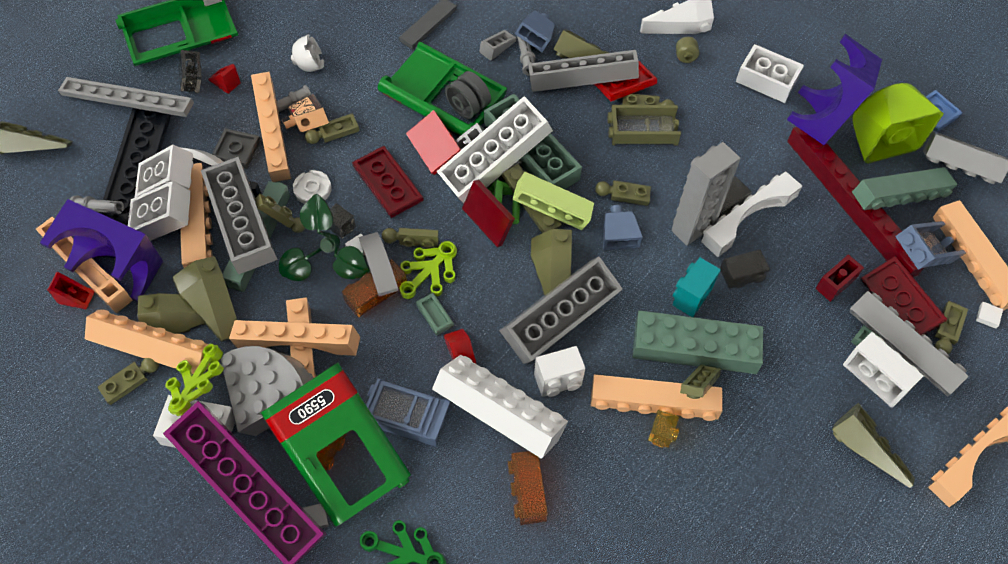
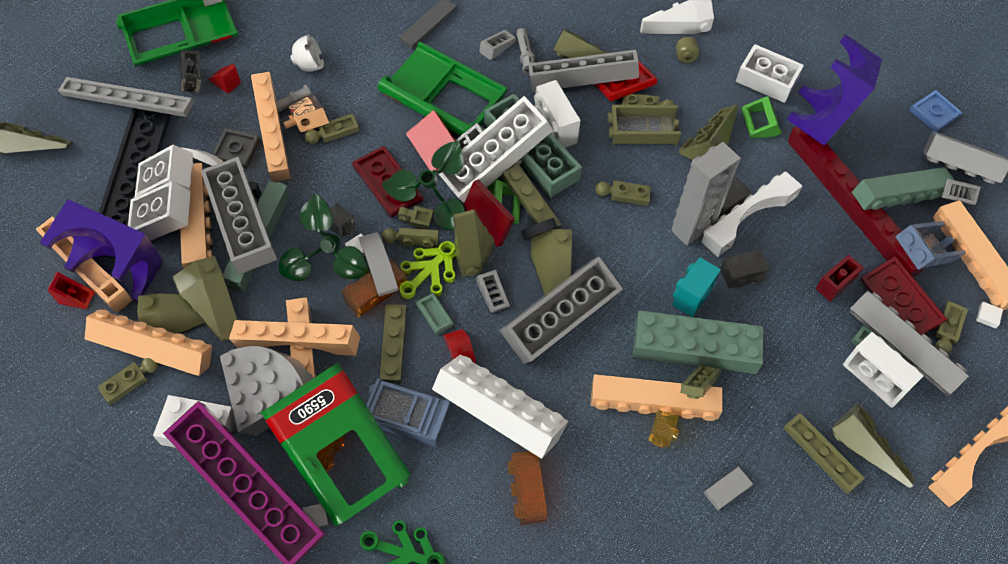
light grey pin [70,195,124,214] -> none
lime plant [165,344,224,416] -> none
olive plate [255,194,305,233] -> none
white tile [293,170,332,204] -> none
dark grey wheel [445,71,491,119] -> none
yellowish green brick [512,172,594,230] -> none
sand blue torso [515,11,554,52] -> none
white brick [534,346,585,397] -> none
sand blue torso [603,204,642,250] -> none
lime piece [852,83,944,164] -> none
none -> olive plate [379,305,407,383]
none -> dark green plant [382,141,465,231]
none -> olive plate [398,206,434,230]
none -> olive wedge [453,210,494,277]
none -> light grey slope [476,270,510,313]
none -> black beam [521,218,557,241]
none -> white brick [534,80,580,148]
none -> olive wedge [679,104,738,160]
none -> light grey tile [704,467,753,511]
none -> bright green tile [741,96,782,139]
none -> olive plate [783,413,865,494]
none -> light grey slope [942,179,981,205]

